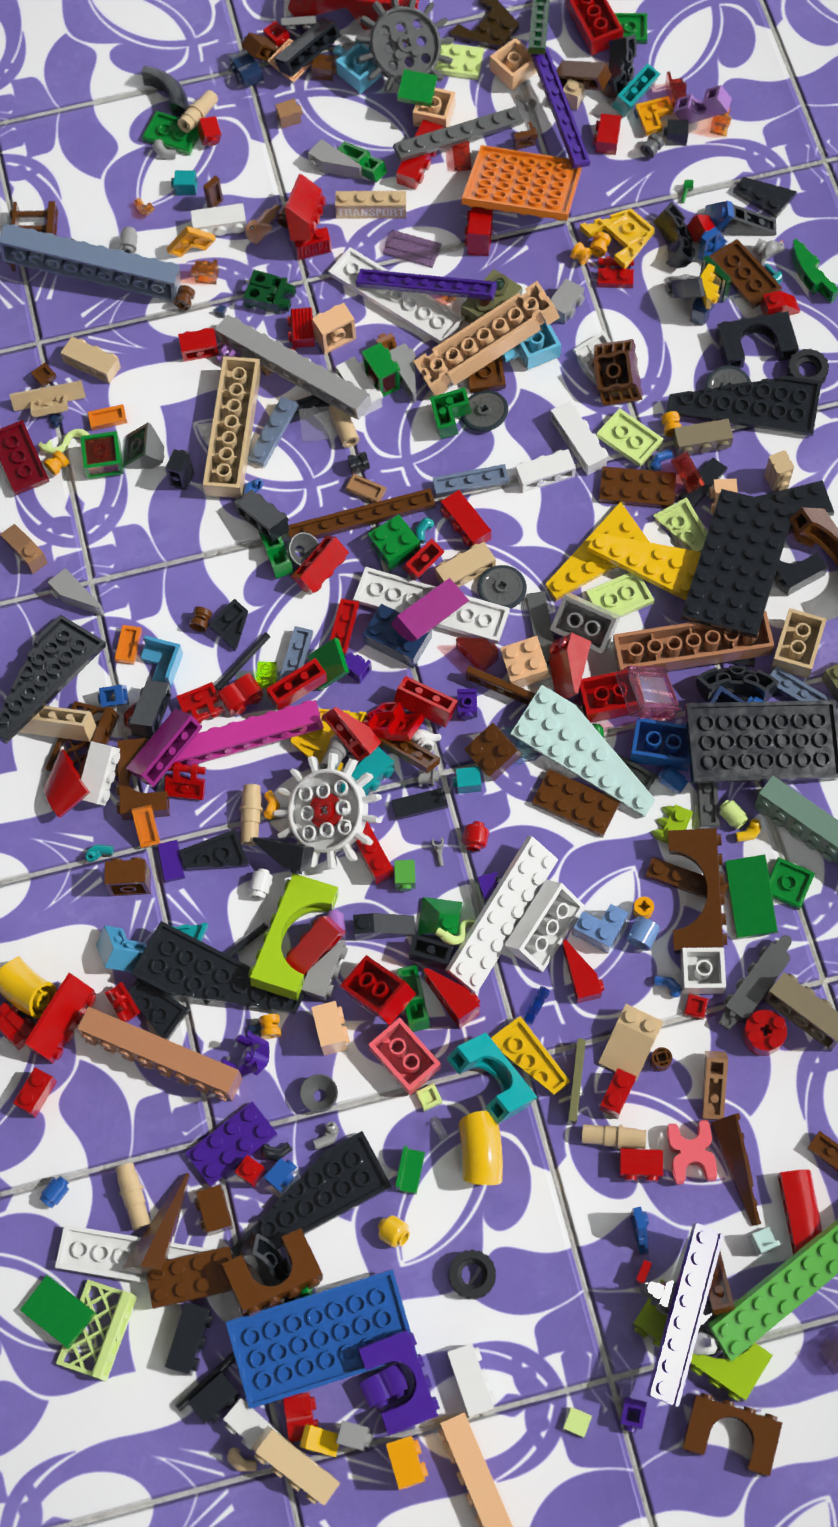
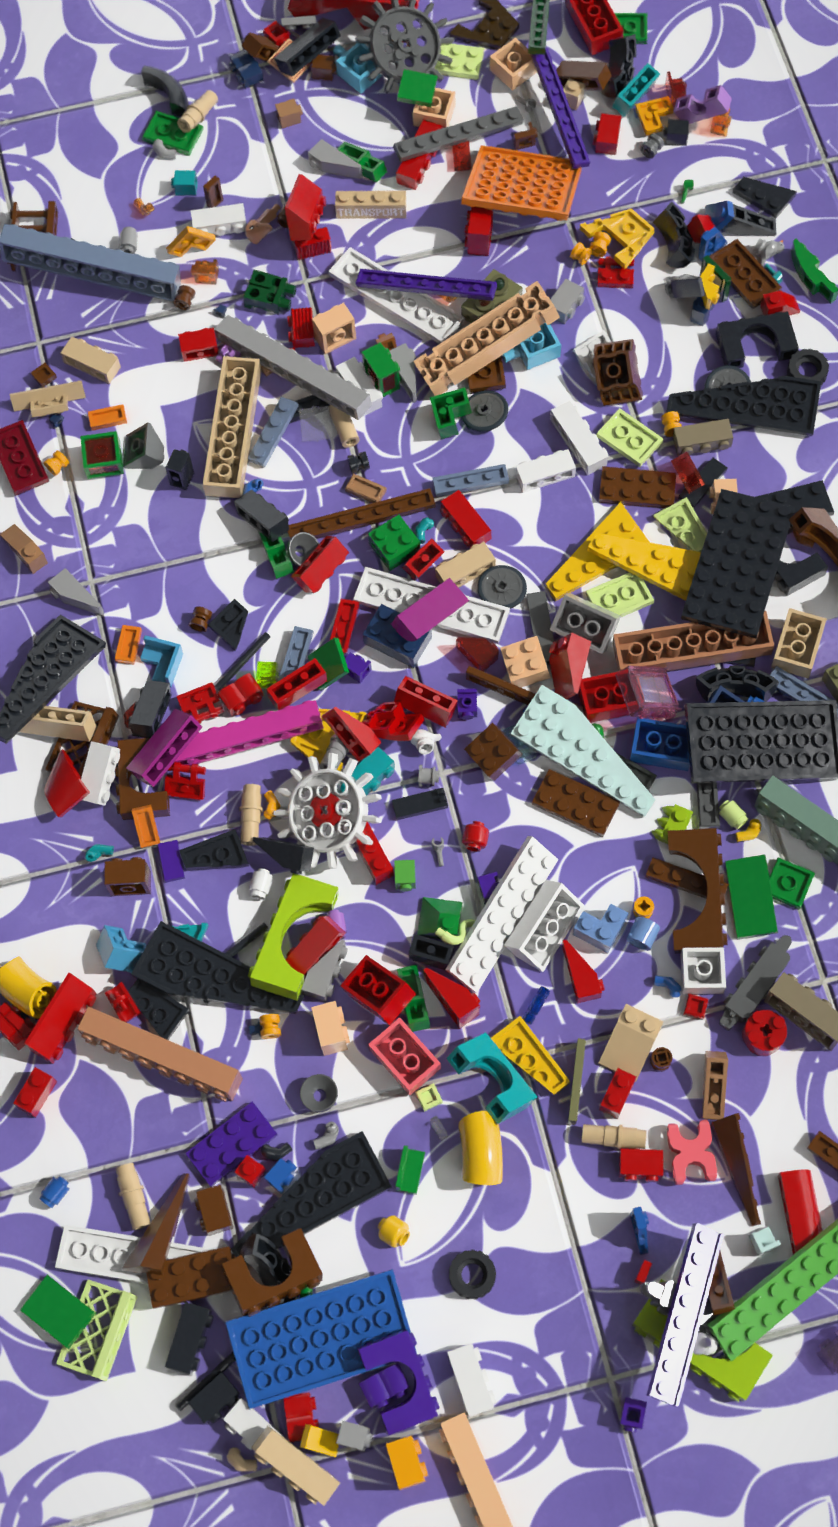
yellowish green animal [38,429,90,454] -> none
blue brick [97,684,129,708] -> none
red brick [197,116,222,146] -> none
dark purple piece [220,1031,269,1076] -> none
black slope [353,913,416,941] -> none
reddish brown plate [379,738,440,773] -> none
clear purple piece [382,230,442,268] -> none
teal brick [452,767,481,794] -> none
yellowish green tile [563,1407,592,1438] -> none
blue arm [649,449,673,471] -> none
blue brick [658,766,689,794] -> none
reddish brown arch [681,1393,783,1477] -> none
tan brick [764,450,795,492] -> none

